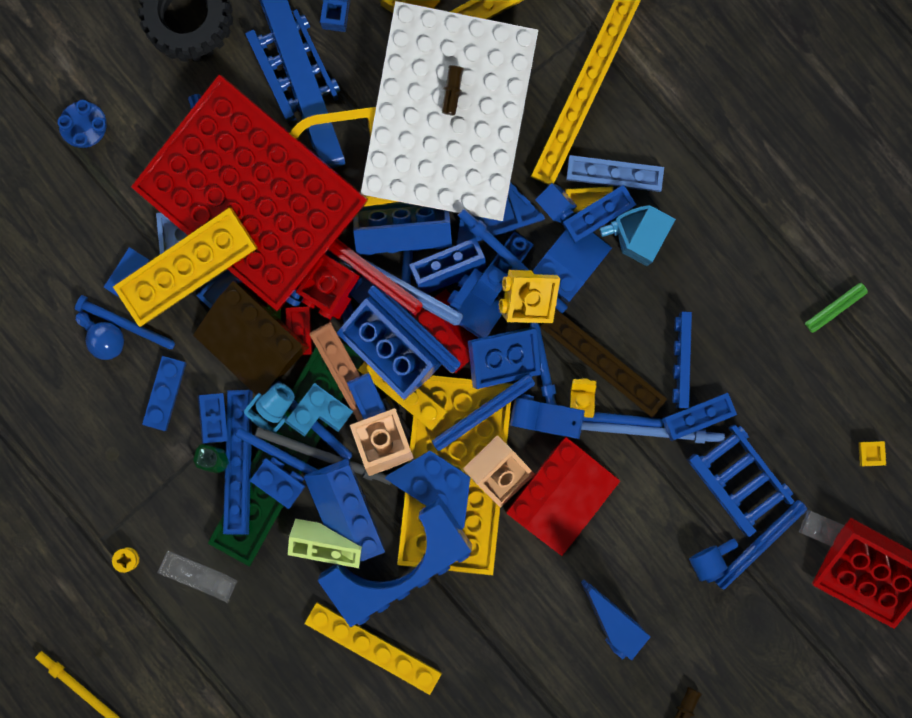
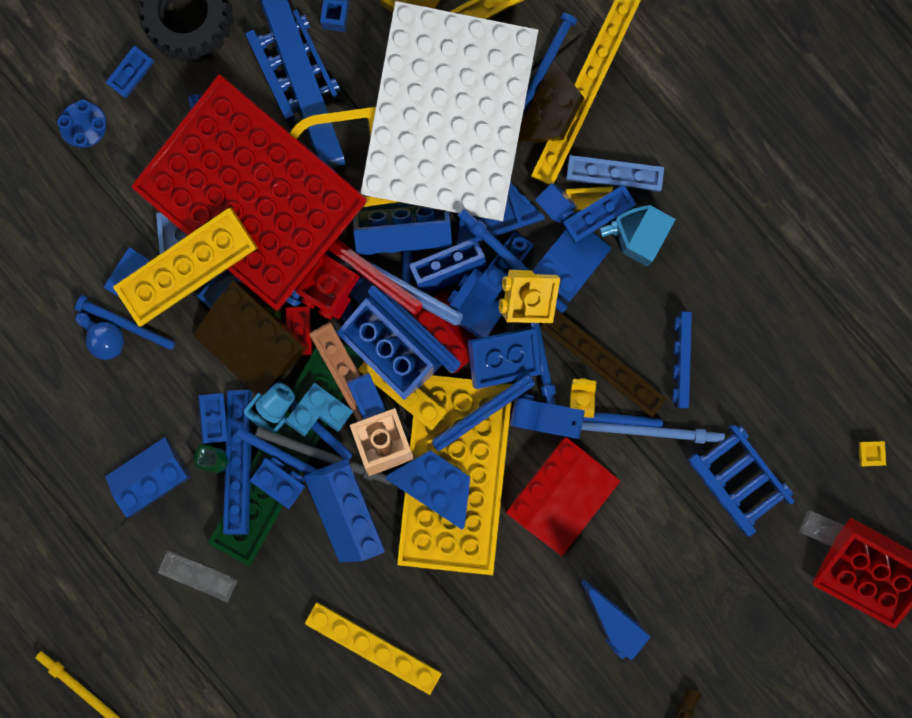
yellow wheel [112,547,140,573] -> none
blue plate [142,356,186,431] -> none
yellowish green slope [288,519,362,568] -> none
blue arch [318,498,472,628] -> none
dark brown axle [442,65,464,116] -> none
light nougat slope [463,435,535,508] -> none
blue plate [662,393,737,441] -> none
blue piece [689,538,738,583] -> none
blue axle [715,500,807,590] -> none
bright green axle [805,283,868,333] -> none
none -> blue slope [105,437,192,518]
none -> blue plate [106,46,155,99]
none -> dark brown wing [517,60,584,146]
none -> blue bar [524,13,578,111]

